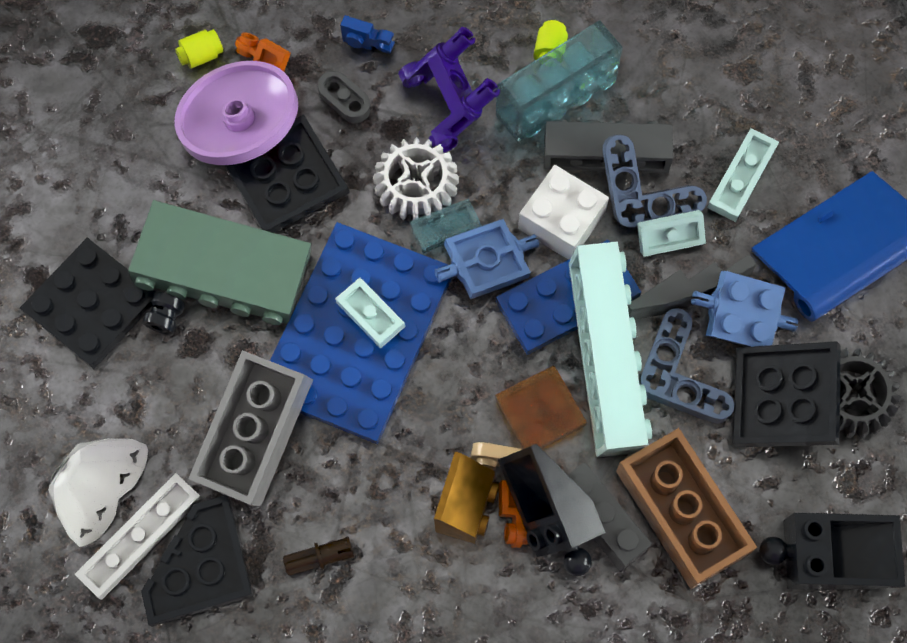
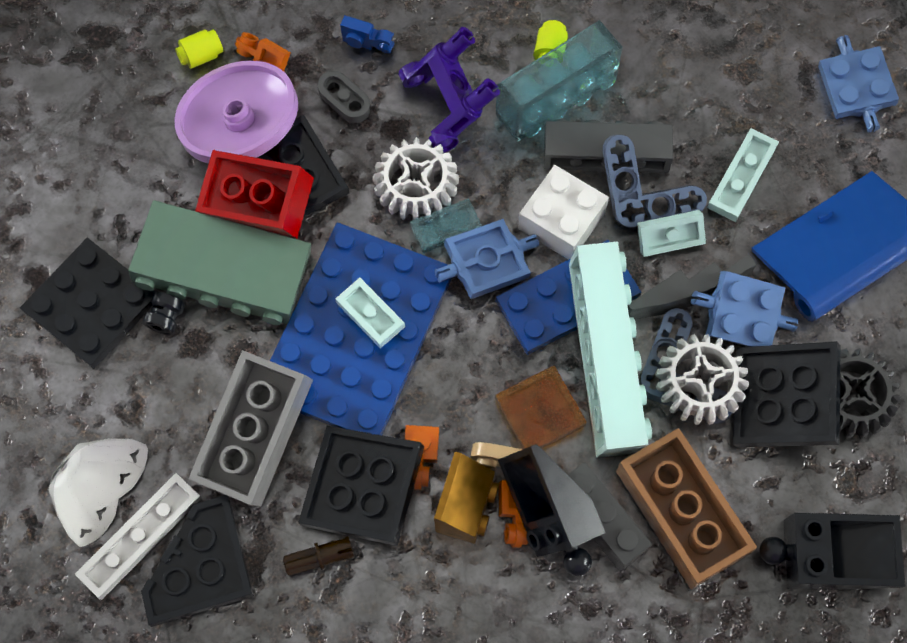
none -> red slope [195,150,314,239]
none -> black plate [298,426,425,546]
none -> orange plate [405,425,439,490]
none -> white gear [656,334,749,425]
none -> medium blue plate [818,35,899,132]

